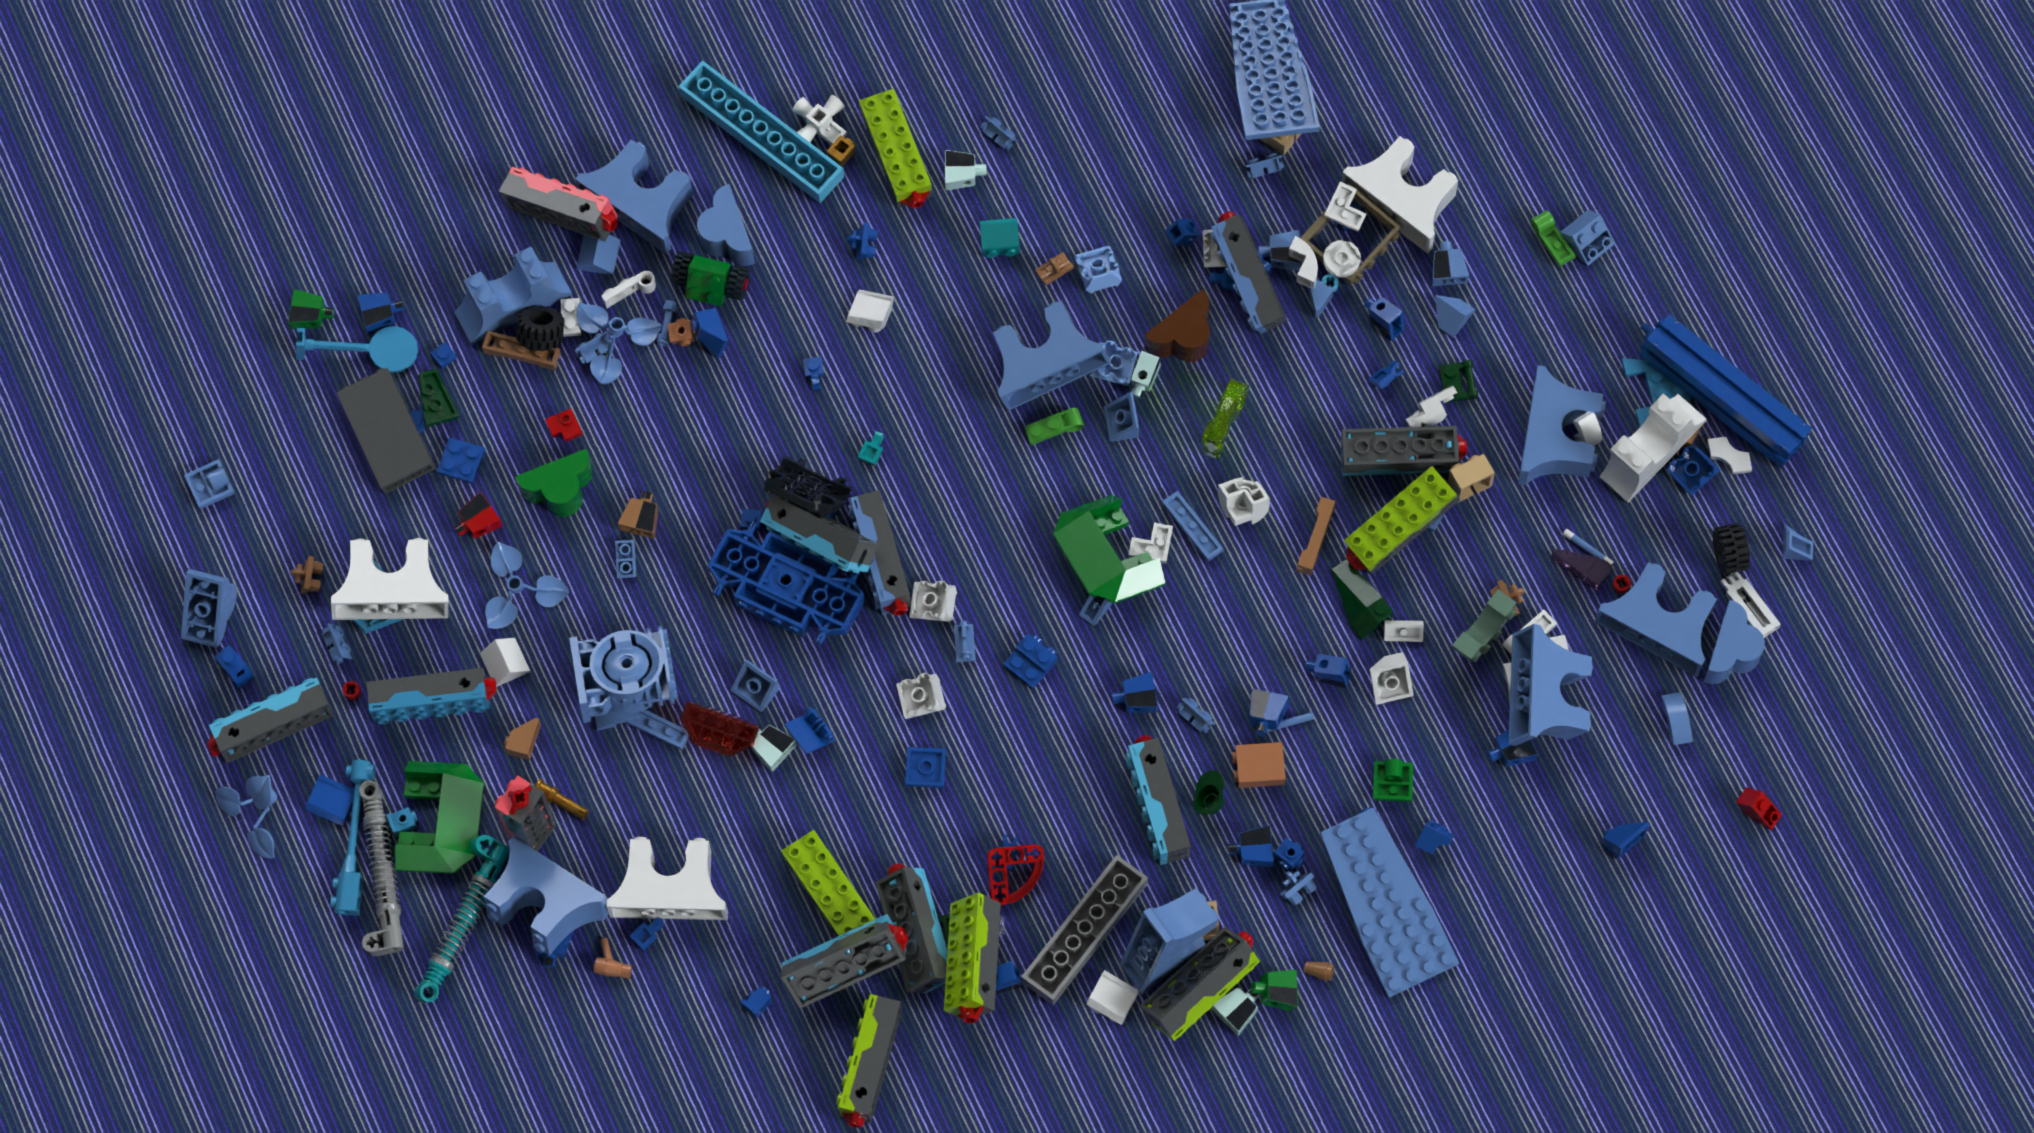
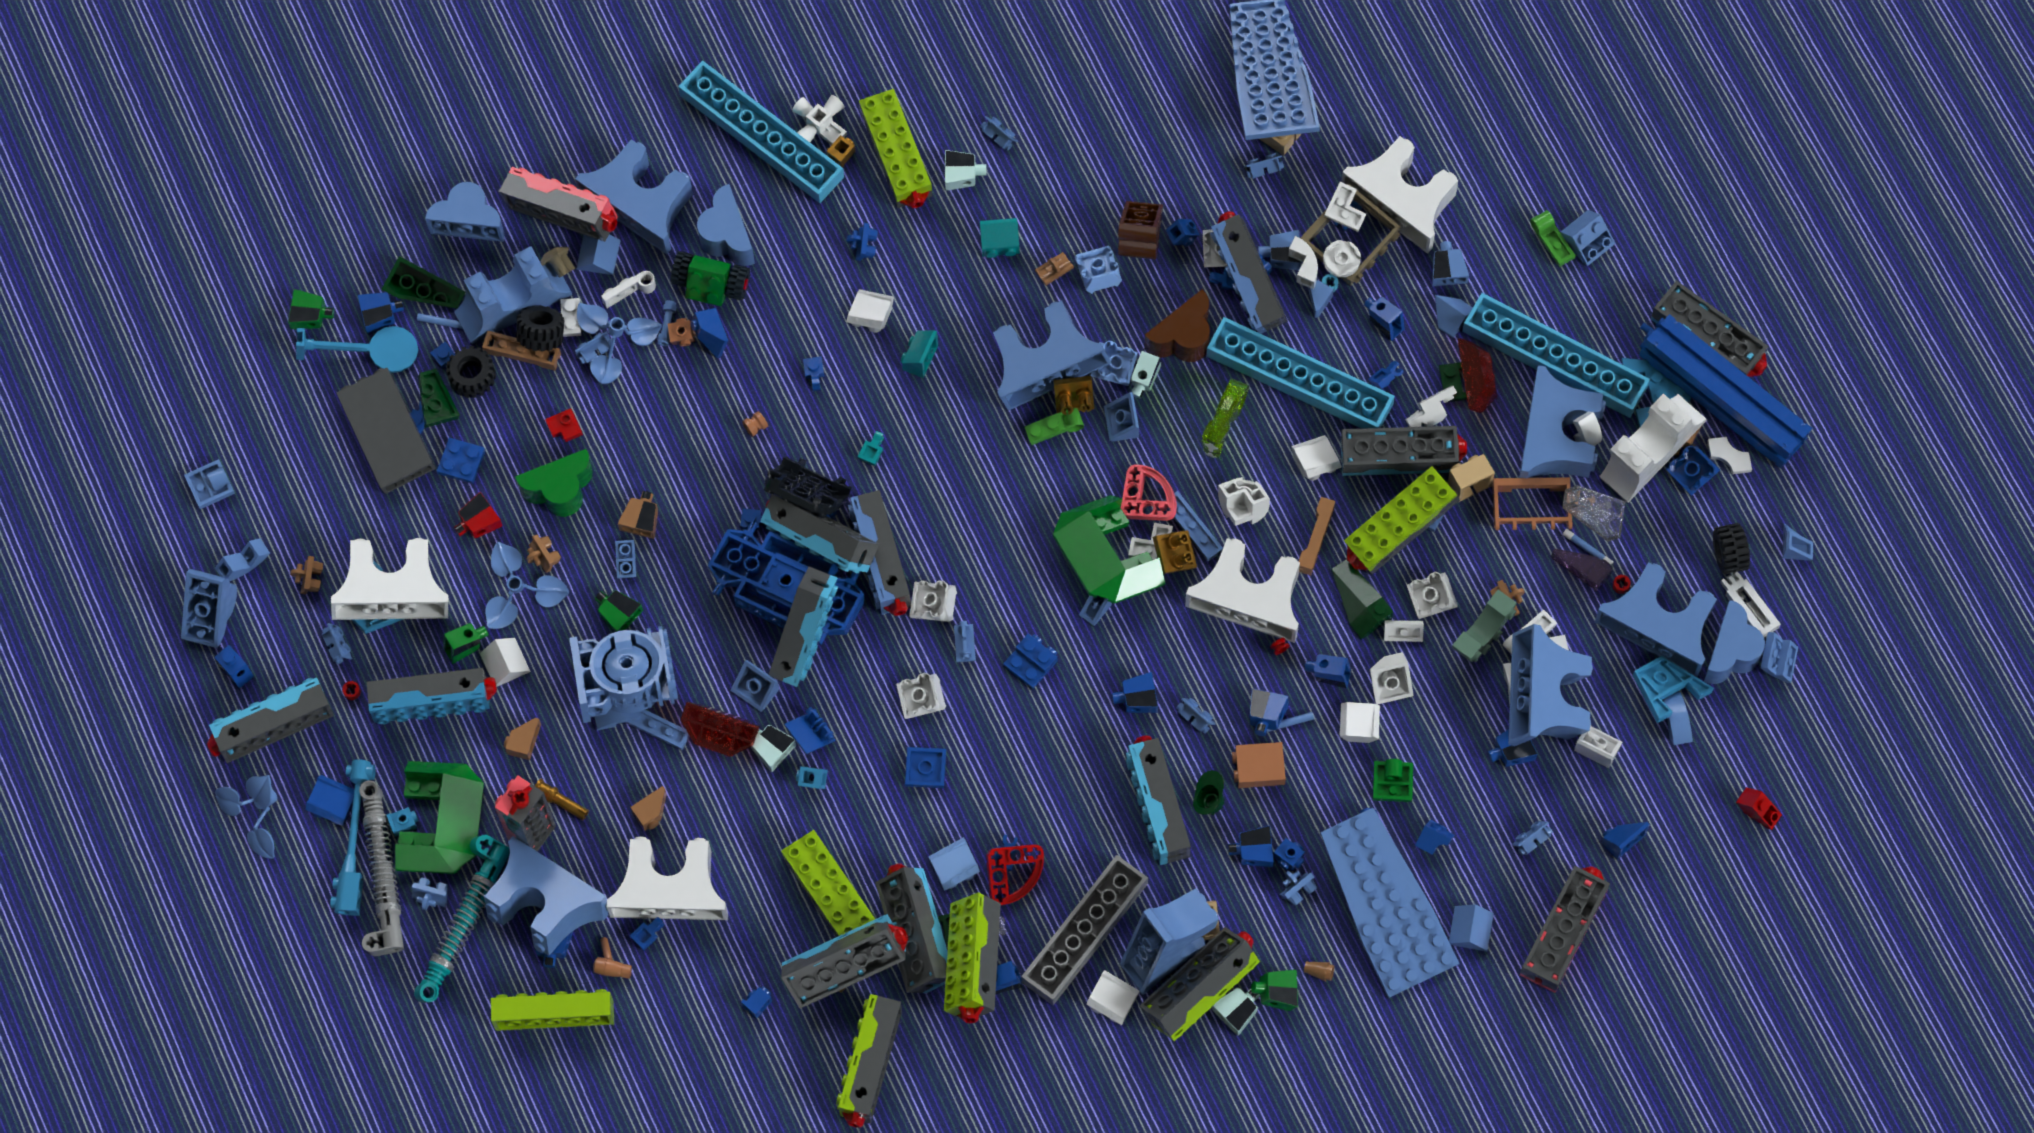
none -> medium blue brick [215,538,270,581]
none -> dark green wedge [382,256,466,308]
none -> medium blue hips [411,877,448,910]
none -> medium blue bar [417,313,463,329]
none -> medium blue brick [425,182,505,242]
none -> green torso [443,623,488,664]
none -> black tyre [446,346,496,398]
none -> lime brick [491,989,614,1031]
none -> medium nougat hips [526,534,561,573]
none -> dark tan connector [541,247,575,278]
none -> green torso [595,590,643,632]
none -> medium nougat slope [630,786,667,831]
none -> nougat wheel [742,411,768,437]
none -> piece [768,567,838,687]
none -> dark azure brick [796,766,828,789]
none -> teal slope [900,330,938,378]
none -> light blue slope [928,837,980,891]
none -> pearl gold plate [1053,375,1094,415]
none -> reddish brown brick [1118,201,1163,260]
none -> coral beam [1121,464,1177,521]
none -> pearl gold plate [1152,530,1197,574]
none -> white piece [1185,538,1300,643]
none -> medium azure brick [1207,317,1395,429]
none -> red bush [1270,637,1290,655]
none -> white slope [1291,435,1342,481]
none -> white slope [1339,702,1380,743]
none -> white slope [1407,572,1458,619]
none -> medium blue slope [1449,904,1494,952]
none -> clear red wedge [1458,338,1498,413]
none -> medium azure brick [1462,293,1650,418]
none -> nougat hinge [1492,477,1572,530]
none -> medium blue hinge [1512,821,1553,856]
none -> dark grey piece [1520,866,1610,993]
none -> clear wedge [1562,485,1626,542]
none -> white slope [1574,726,1623,768]
none -> dark azure wing [1632,656,1714,723]
none -> dark grey piece [1651,280,1769,377]
none -> medium blue slope [1761,632,1798,683]

